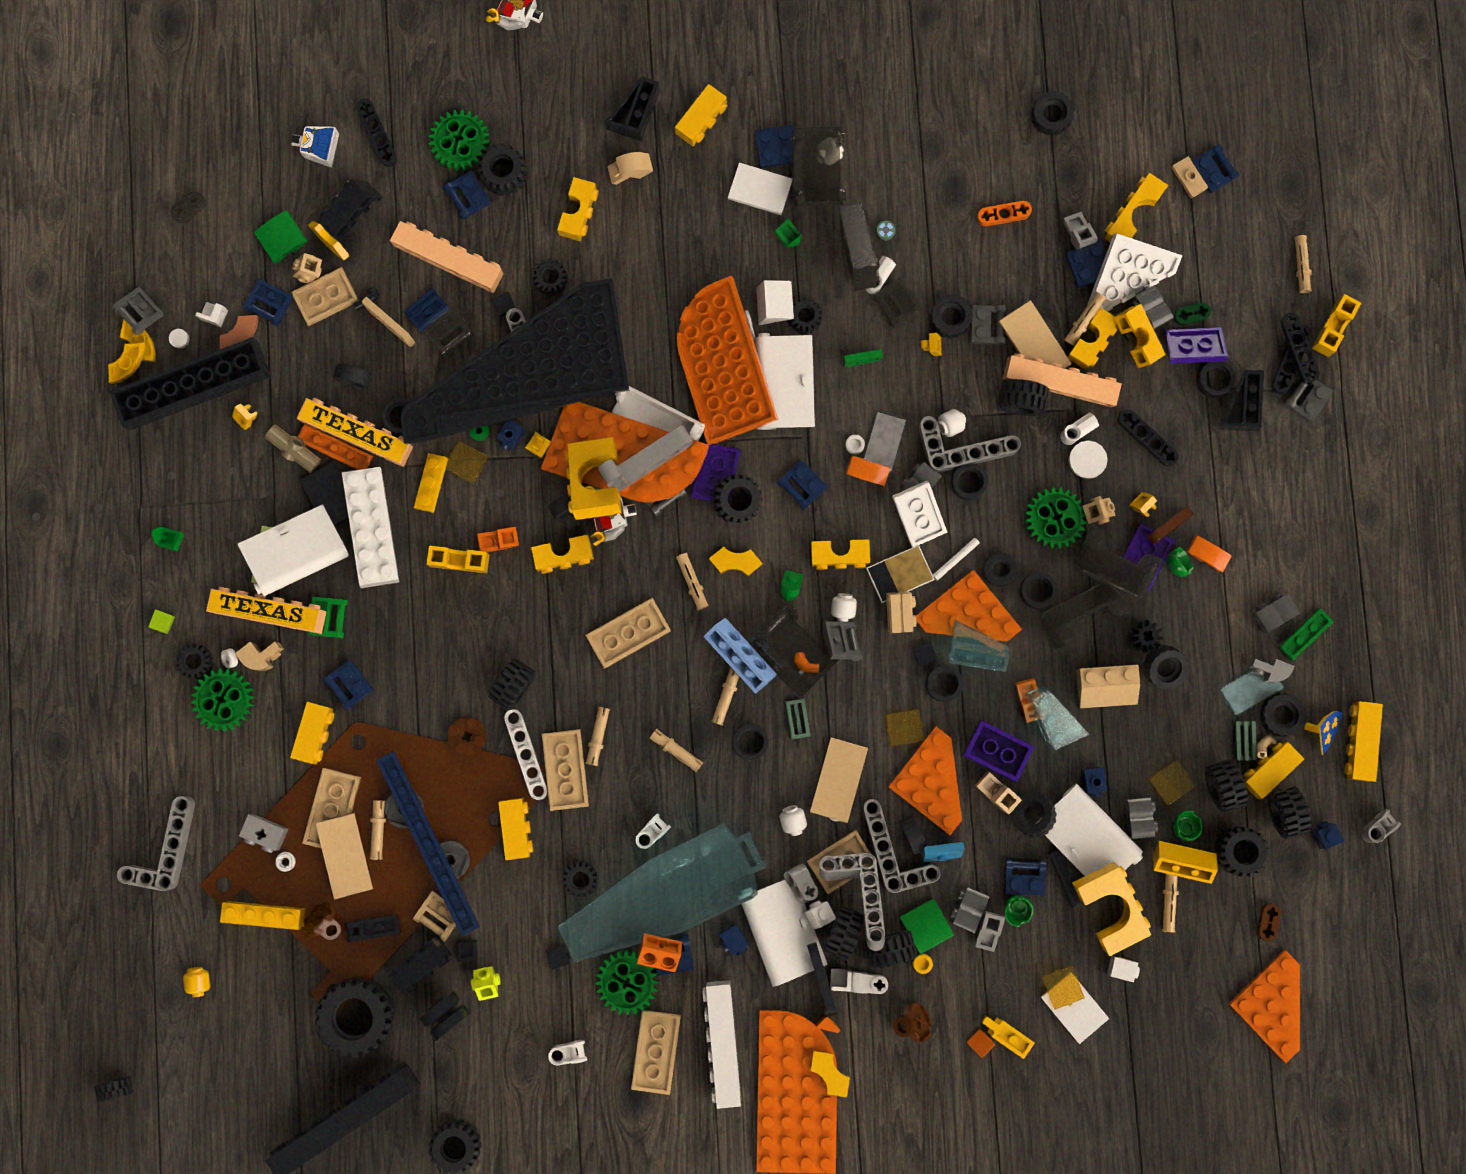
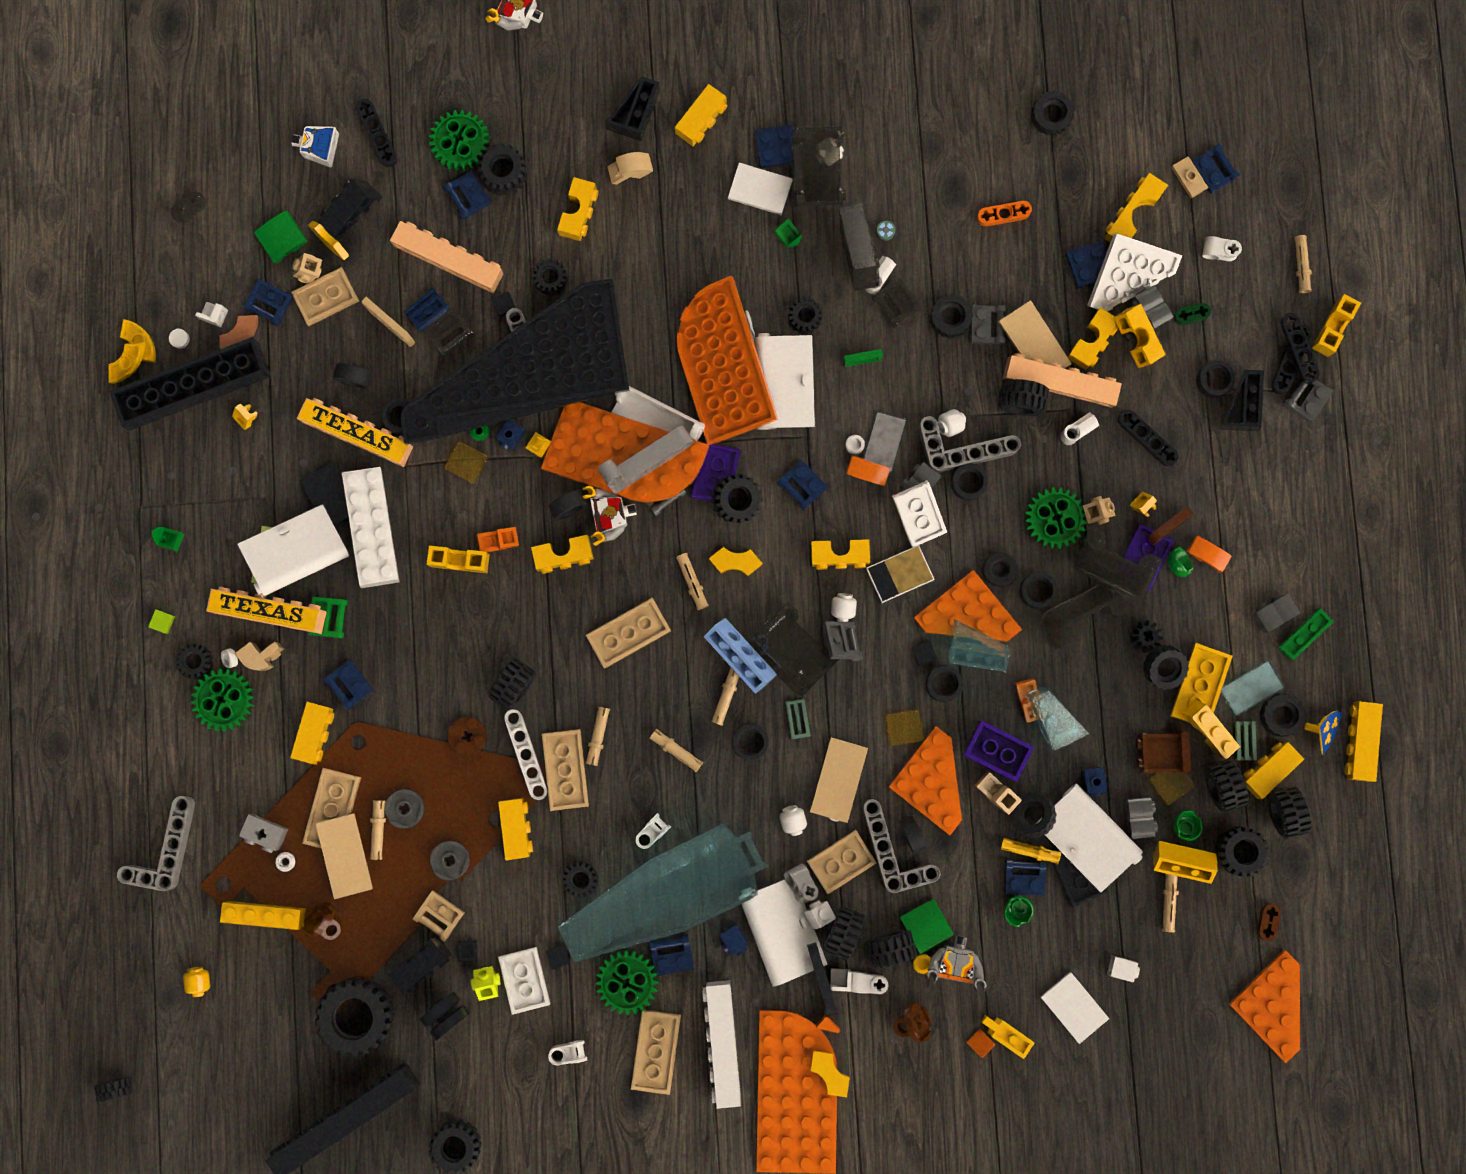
dark grey plate [112,287,164,335] -> none
dark tan piece [265,424,321,473] -> none
orange tile [298,423,373,470] -> none
black plate [344,914,401,943] -> none
black arm [354,288,379,311] -> none
dark blue plate [376,751,480,936] -> none
yellow plate [414,453,448,513] -> none
yellow arch [565,437,622,520] -> none
orange brick [637,933,682,972] -> none
white slope [756,280,794,325] -> none
green plate [780,570,804,602] -> none
orange arm [794,652,819,673] -> none
light grey beam [819,853,885,951] -> none
tan brick [886,592,917,633] -> none
yellow tile [921,333,942,356] -> none
dark azure plate [922,842,965,862] -> none
white bar [933,538,980,581] -> none
dark grey brick [950,887,989,933] -> none
light grey brick [975,911,1005,952] -> none
clear yellow piece [1042,965,1085,1010] -> none
light grey brick [1063,212,1098,249] -> none
tan pin [1064,292,1107,346] -> none
white tile [1068,441,1108,479] -> none
yellow arch [1072,862,1151,956] -> none
tan slope [1076,665,1140,708] -> none
dark purple tile [1164,327,1228,364] -> none
light grey brick [1248,659,1295,683] -> none
tan arm [1256,735,1277,759] -> none
dark blue brick [1311,821,1344,850] -> none
light grey piece [1361,808,1401,843] -> none
none -> white tile [498,947,550,1015]
none -> torso [925,935,986,992]
none -> yellow pin [1001,838,1061,864]
none -> reddish brown panel [1136,732,1191,774]
none -> yellow plate [1170,643,1232,723]
none -> yellow arch [1182,700,1240,760]
none -> white piece [1202,236,1242,261]

